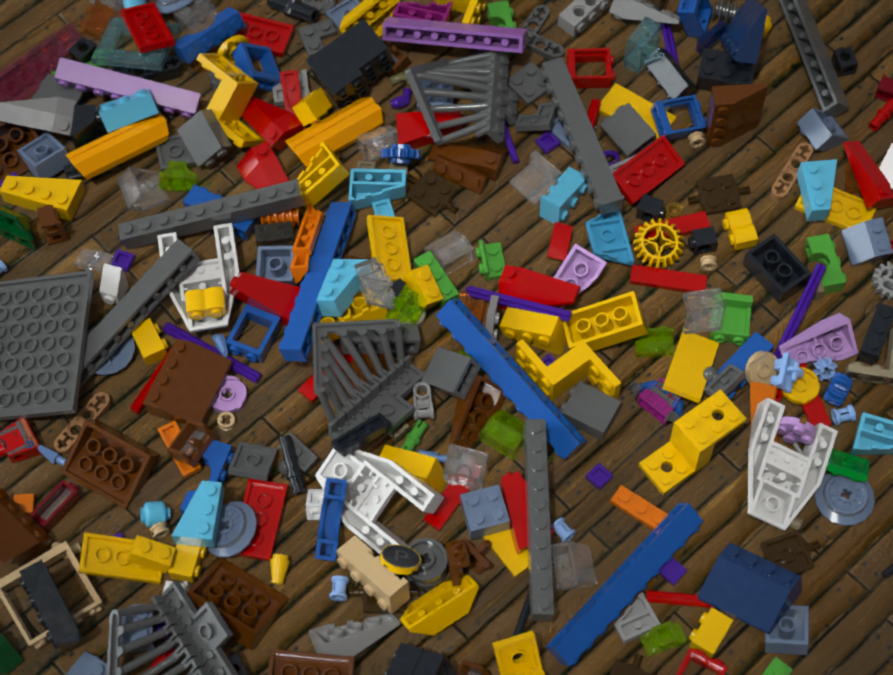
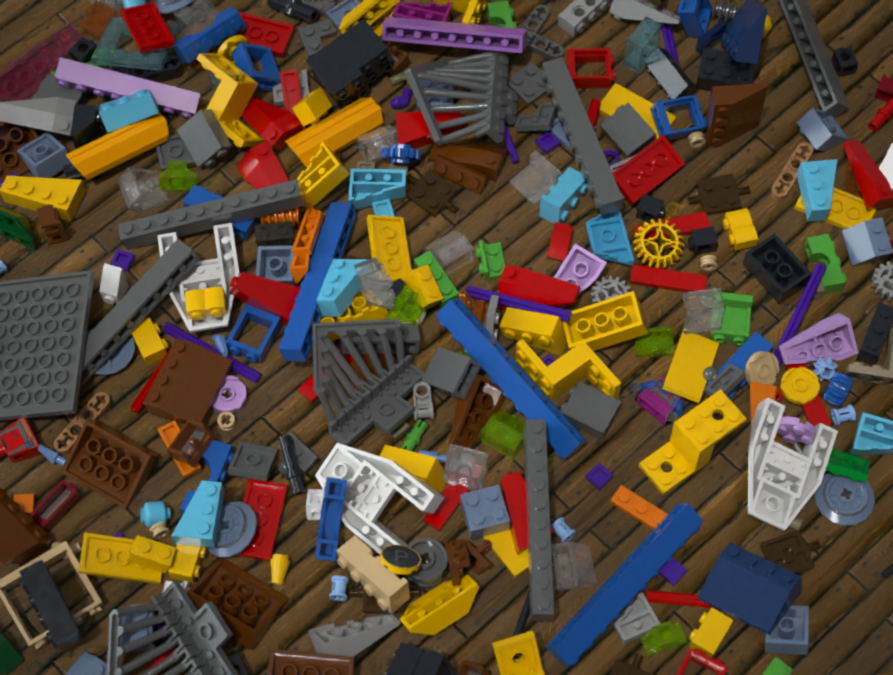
clear slope [74,249,114,272] -> none
black plate [331,413,392,457] -> none
light blue hips [770,352,804,393] -> none
none -> light grey gear [590,276,630,304]

